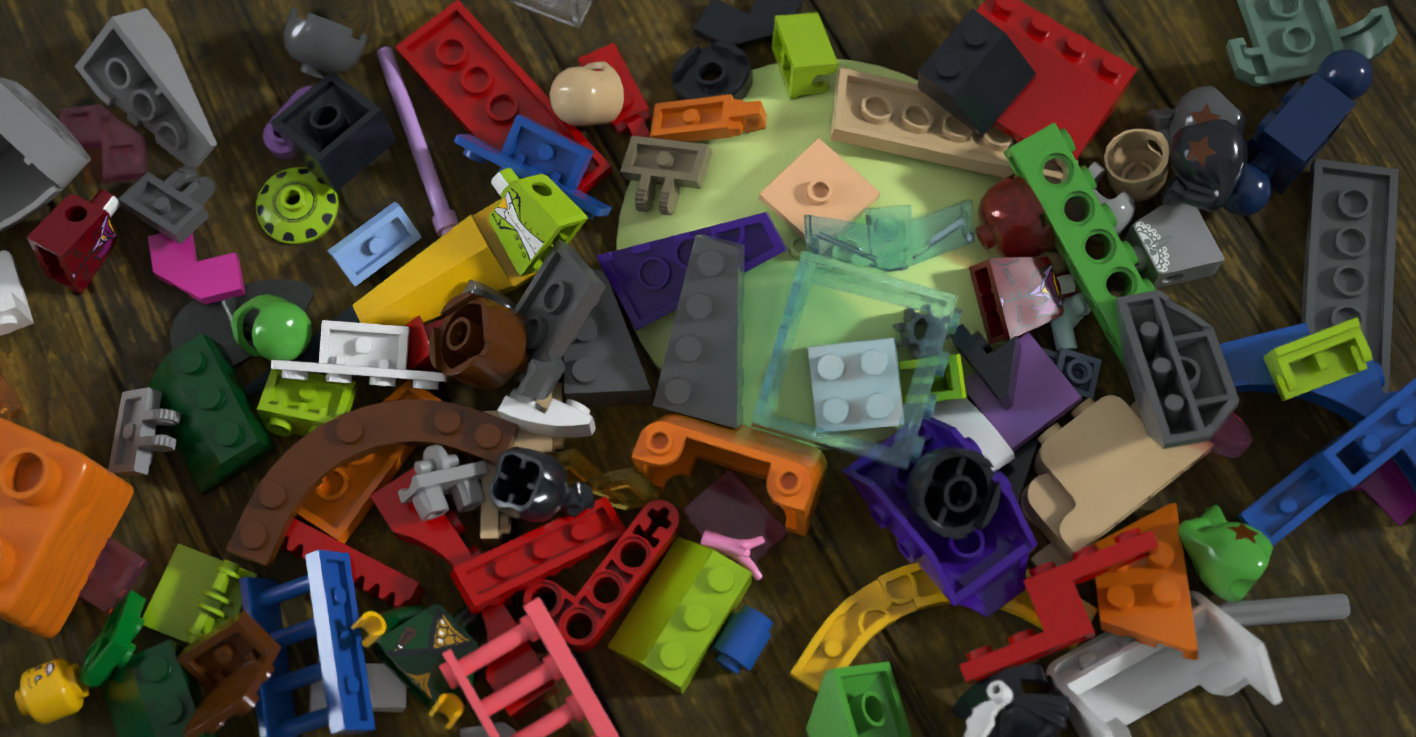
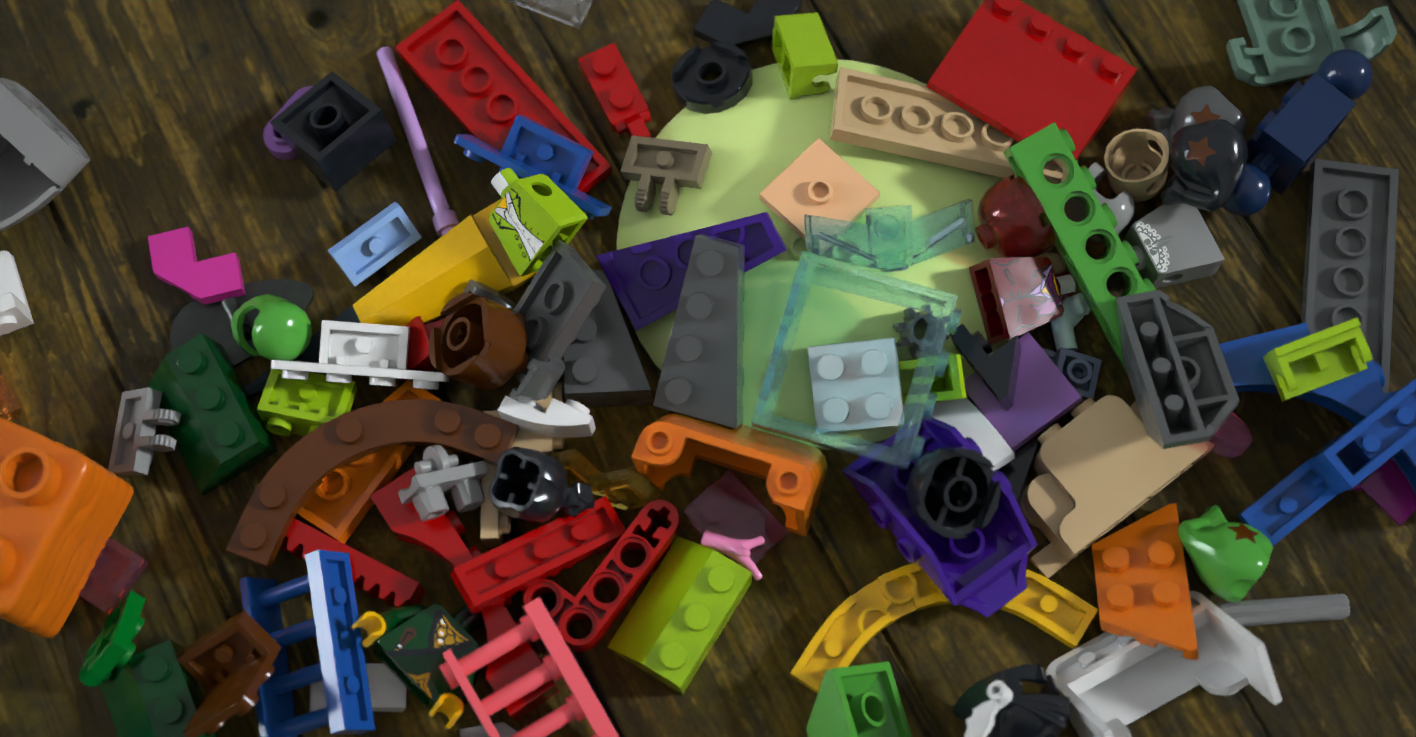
yellow head [15,658,89,724] -> none
dark red torso [27,189,120,295] -> none
clear pink tile [59,104,147,183] -> none
light grey wedge [75,8,217,169] -> none
dark grey hinge [118,165,216,245] -> none
lime hinge [142,543,257,644] -> none
lime dish [256,167,339,245] -> none
dark grey cylinder [283,7,369,79] -> none
tan helmet [550,62,624,126] -> none
orange hinge [650,94,767,142] -> none
blue brick [711,605,773,675] -> none
black slope [918,8,1036,138] -> none
red bracket [959,528,1159,685] -> none

